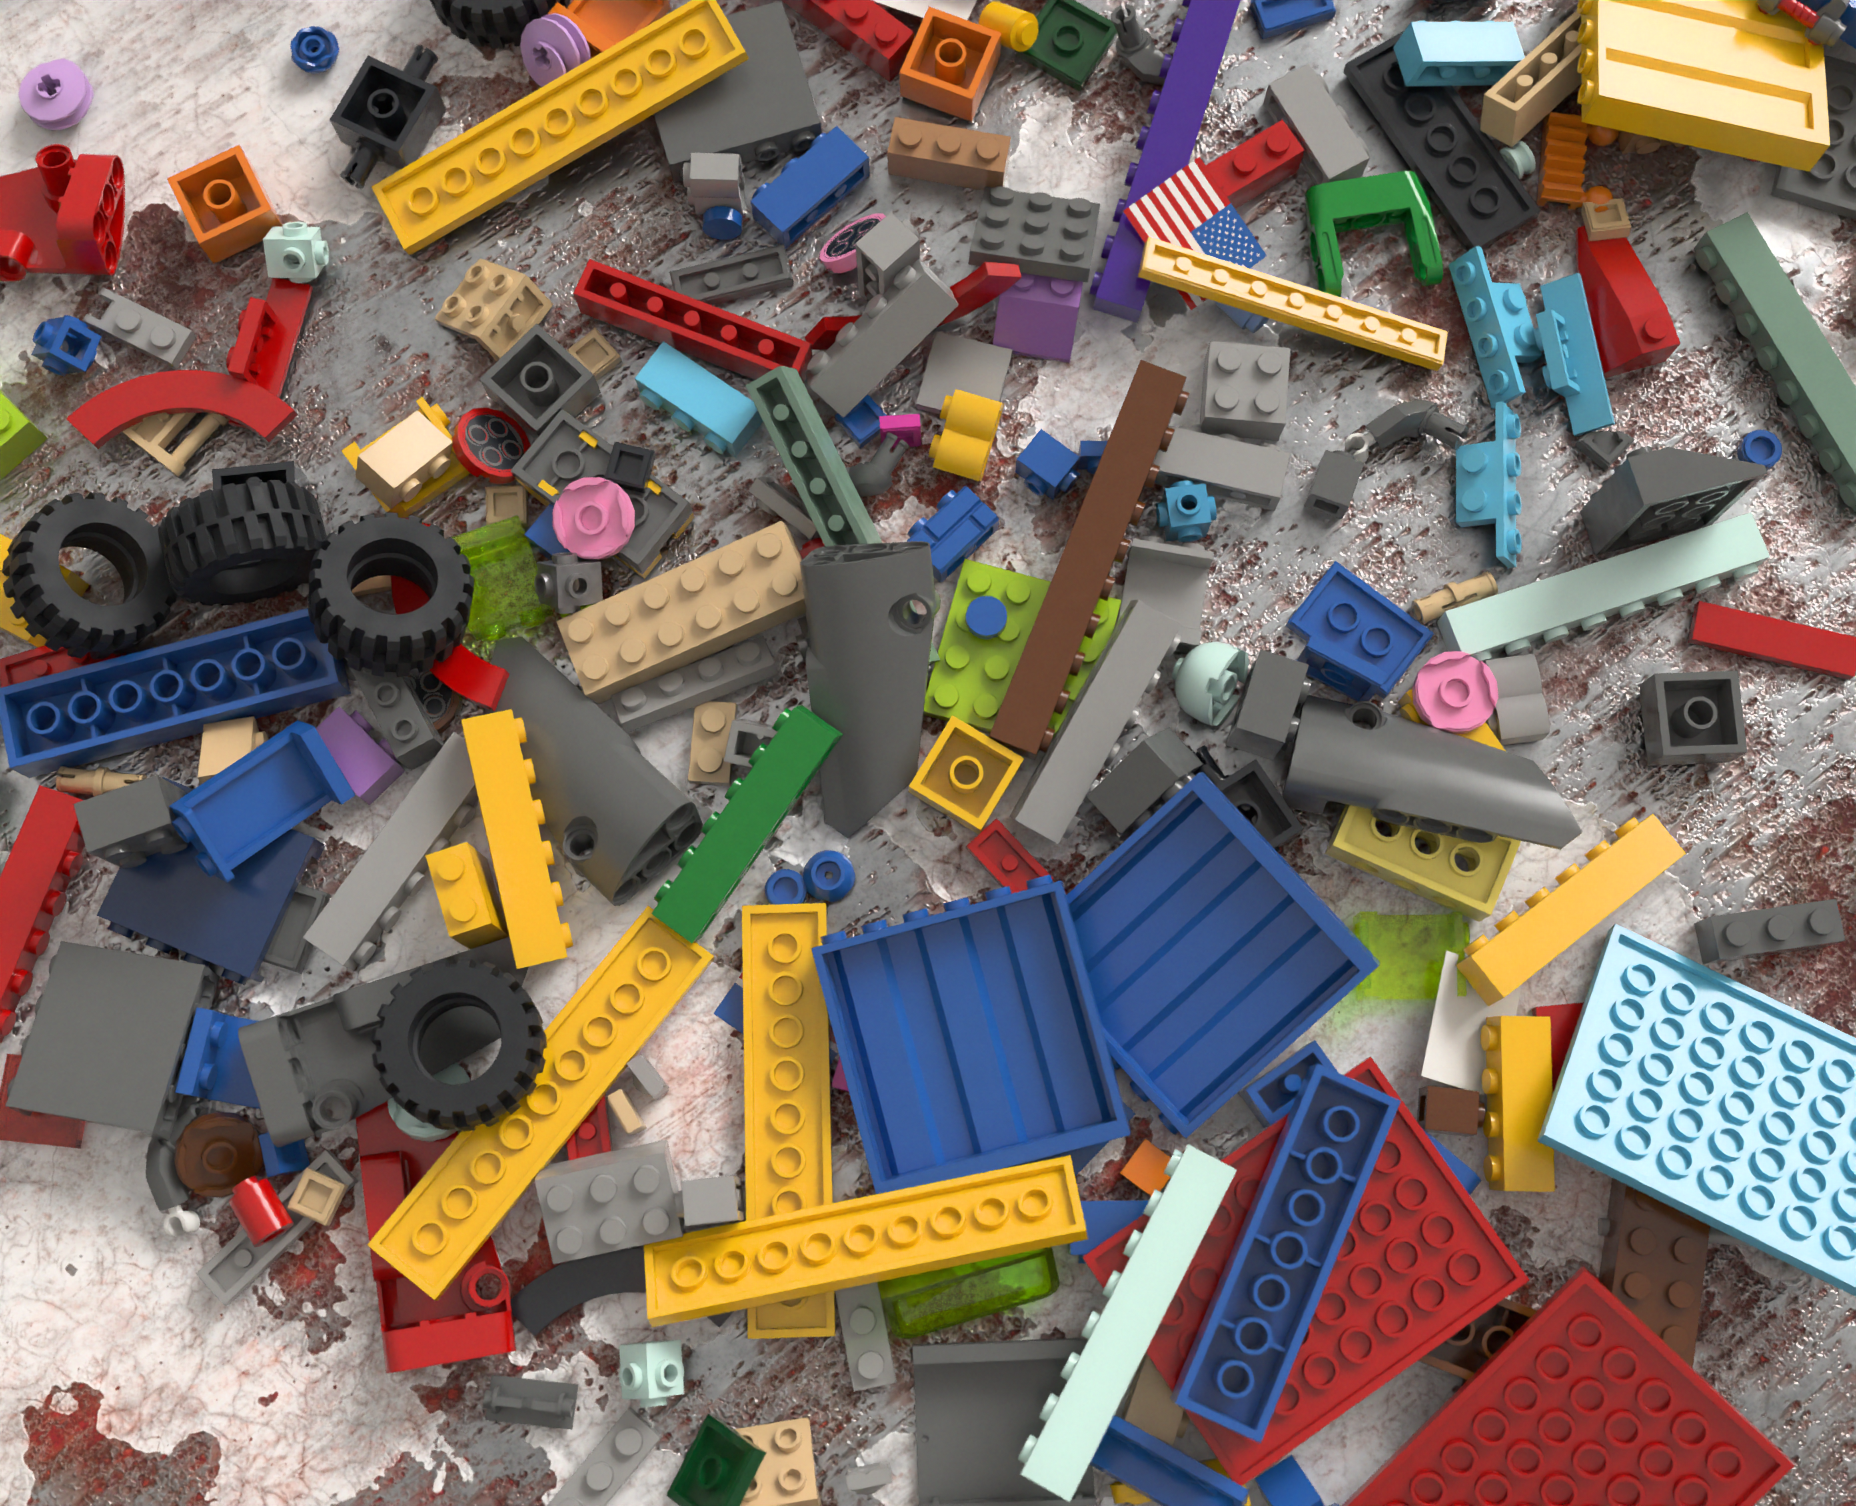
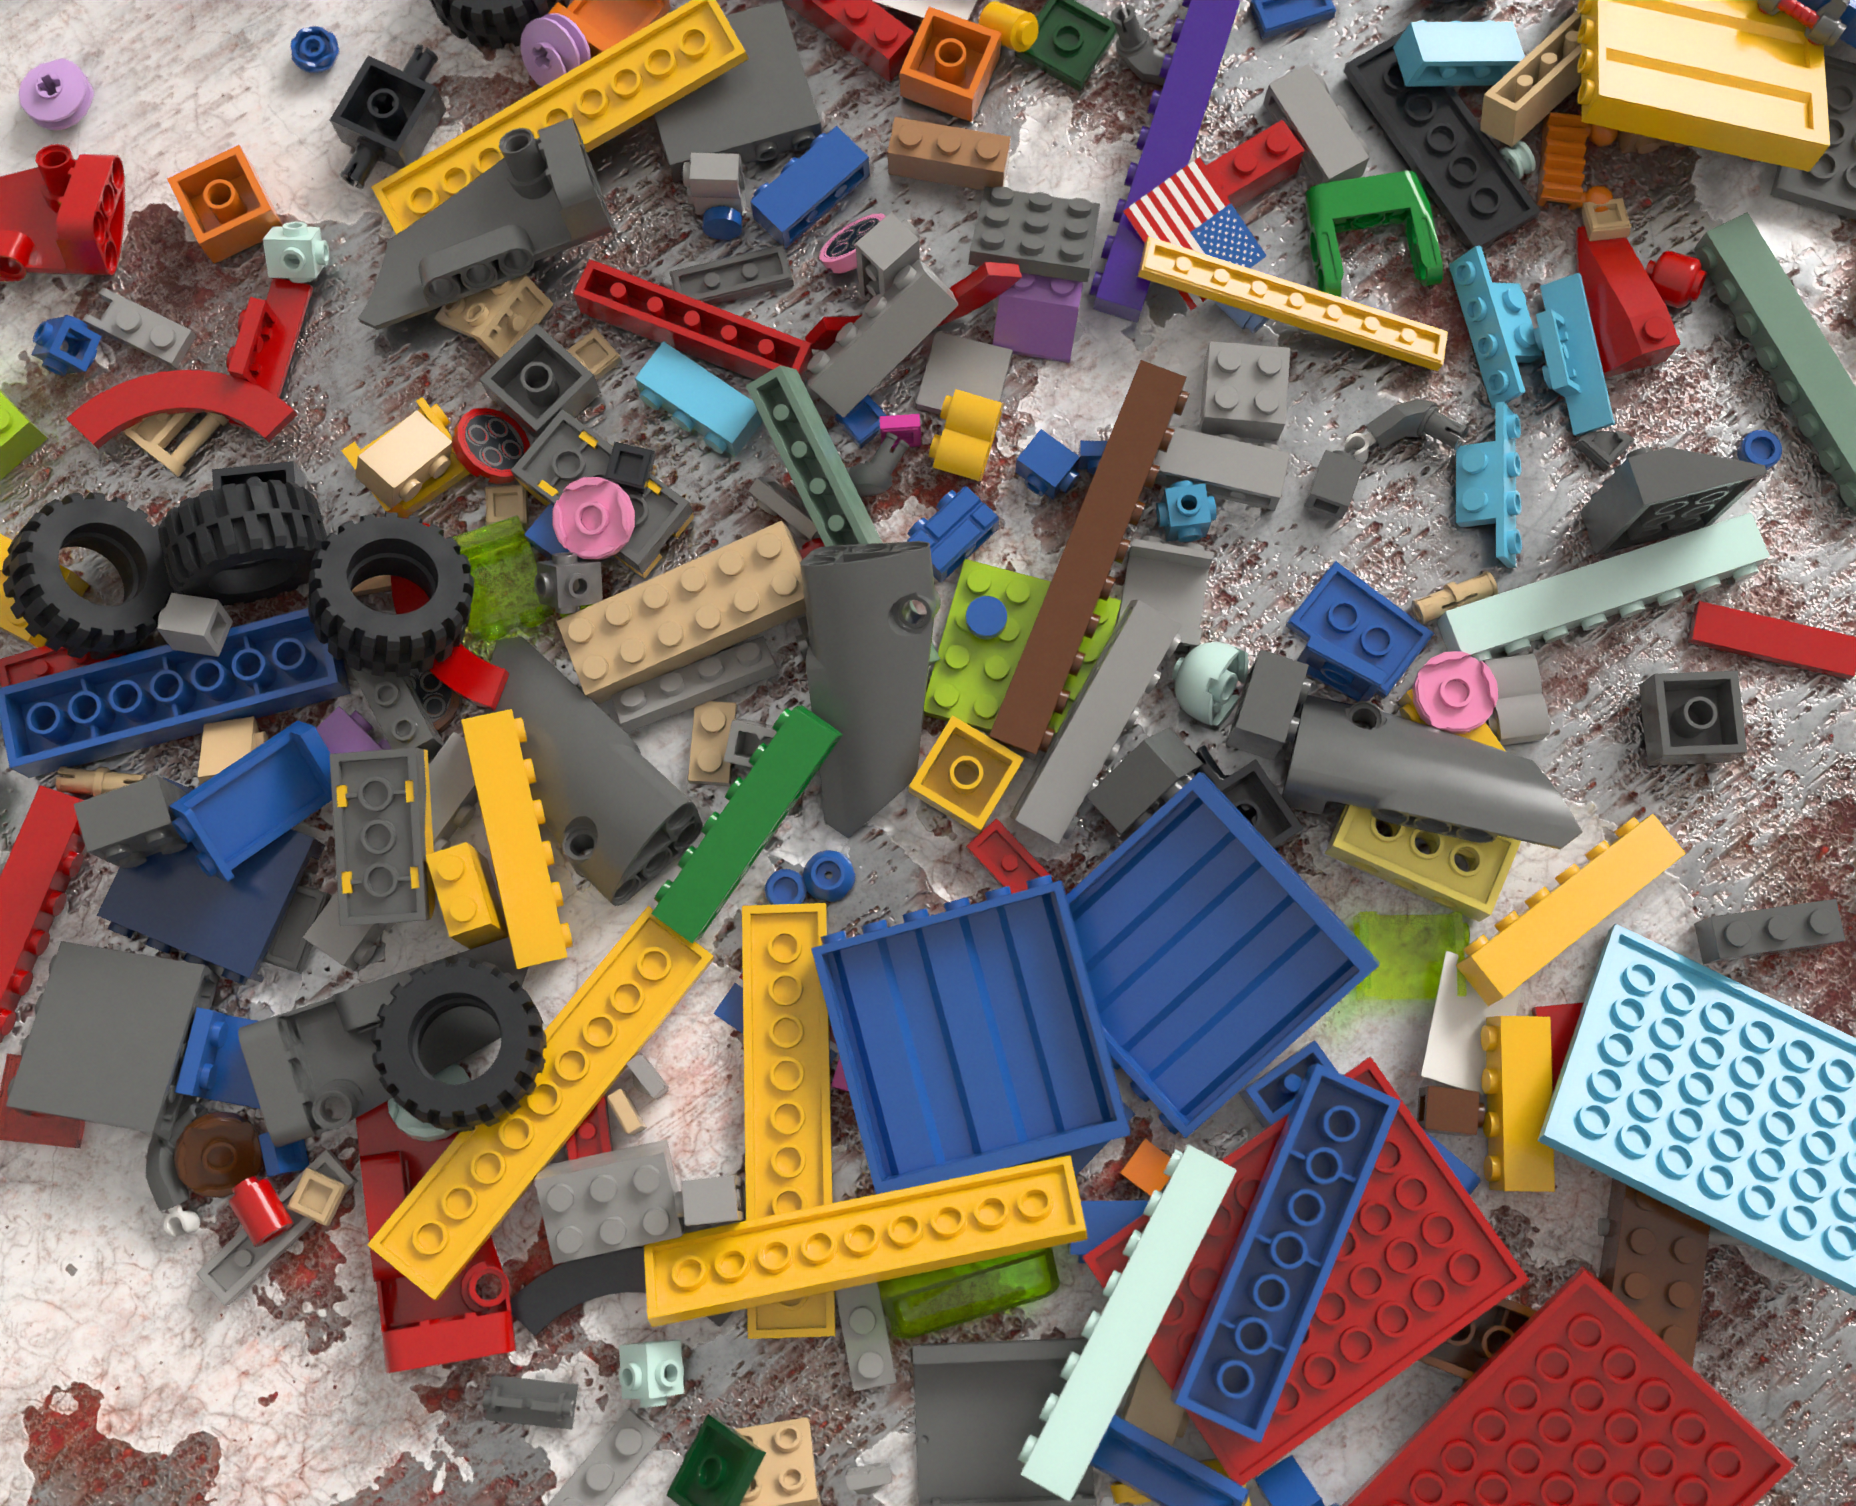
none -> light grey brick [157,593,233,657]
none -> dark grey piece [330,748,436,926]
none -> dark grey panel [358,118,614,330]
none -> red head [1645,251,1707,308]

